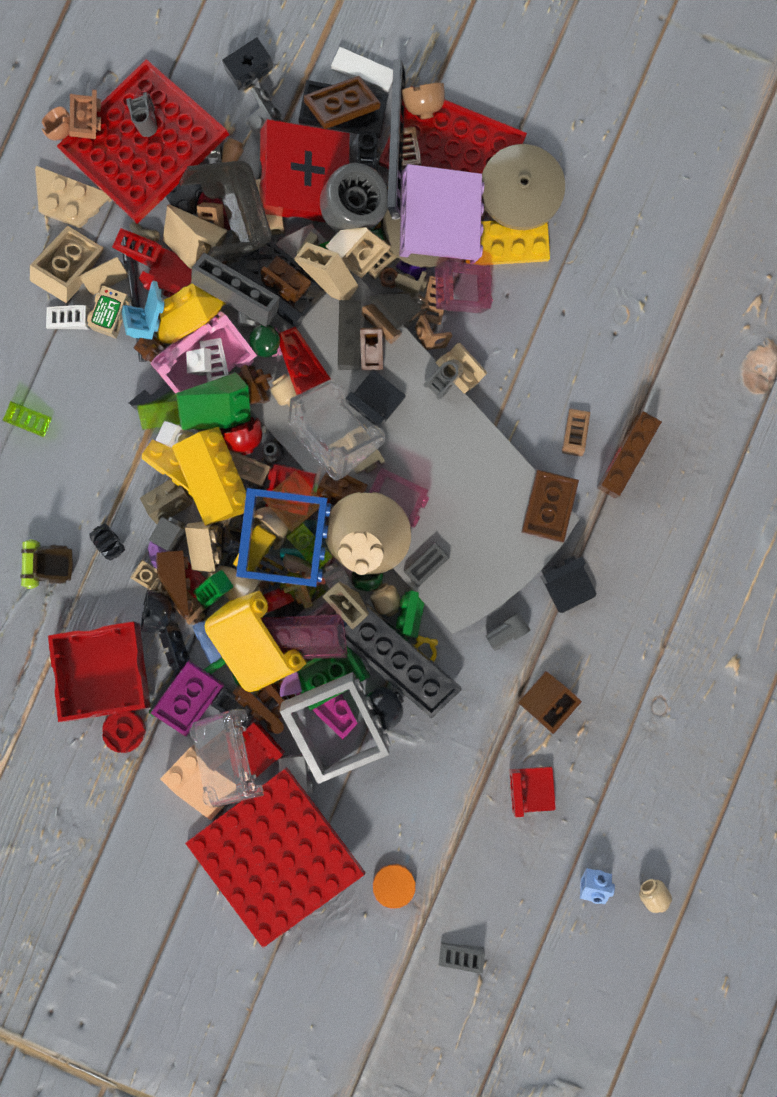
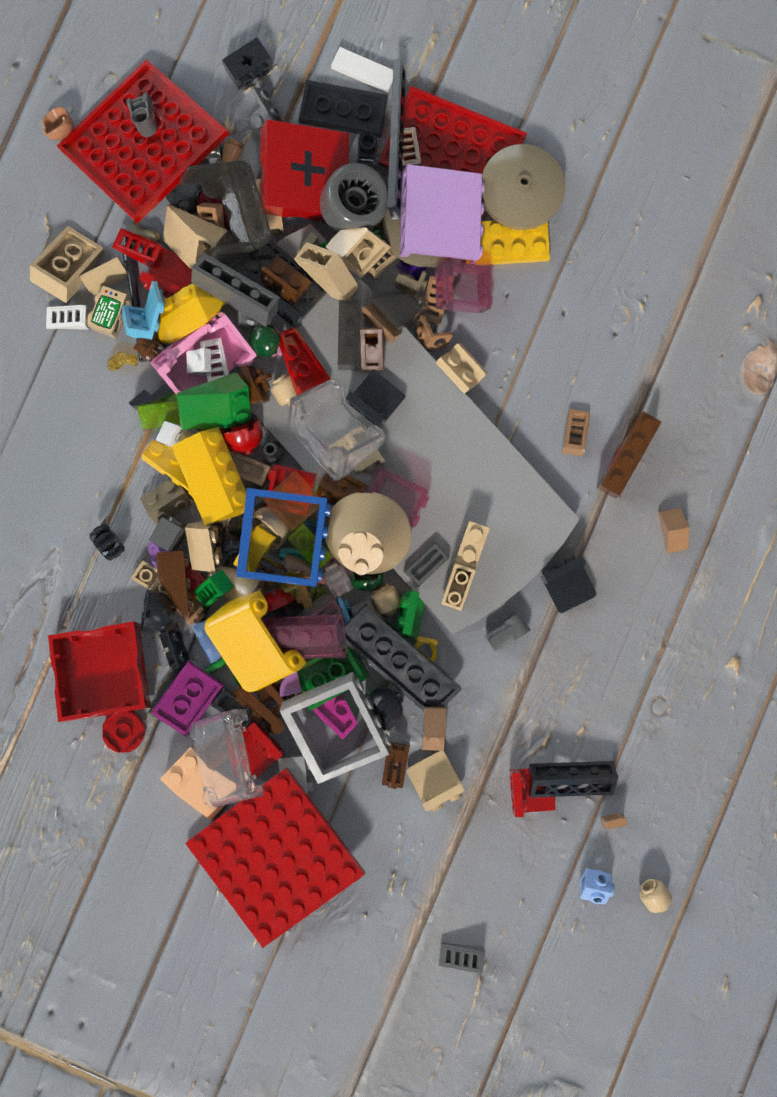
clear neon green slope [2,401,52,437] -> none
dark brown piece [20,539,73,589] -> none
tan wing [35,166,112,228] -> none
nougat bracket [69,89,101,139] -> none
reddish brown tile [304,76,380,129] -> none
dark tan slope [323,582,369,629] -> none
orange tile [373,864,415,909] -> none
reddish brown plate [379,268,399,288] -> none
medium nougat cylinder [402,83,445,119] -> none
dark grey piece [423,359,464,400] -> none
reddish brown slope [518,671,582,734] -> none
reddish brown tile [521,470,579,543] -> none
none -> clear yellow arm [106,352,139,371]
none -> reddish brown hinge [382,742,410,789]
none -> tan bracket [407,751,465,812]
none -> medium nougat slope [422,707,446,751]
none -> tan slope [441,520,490,611]
none -> black fence [528,761,619,798]
none -> medium nougat tile [600,813,627,829]
none -> medium nougat slope [658,508,690,554]

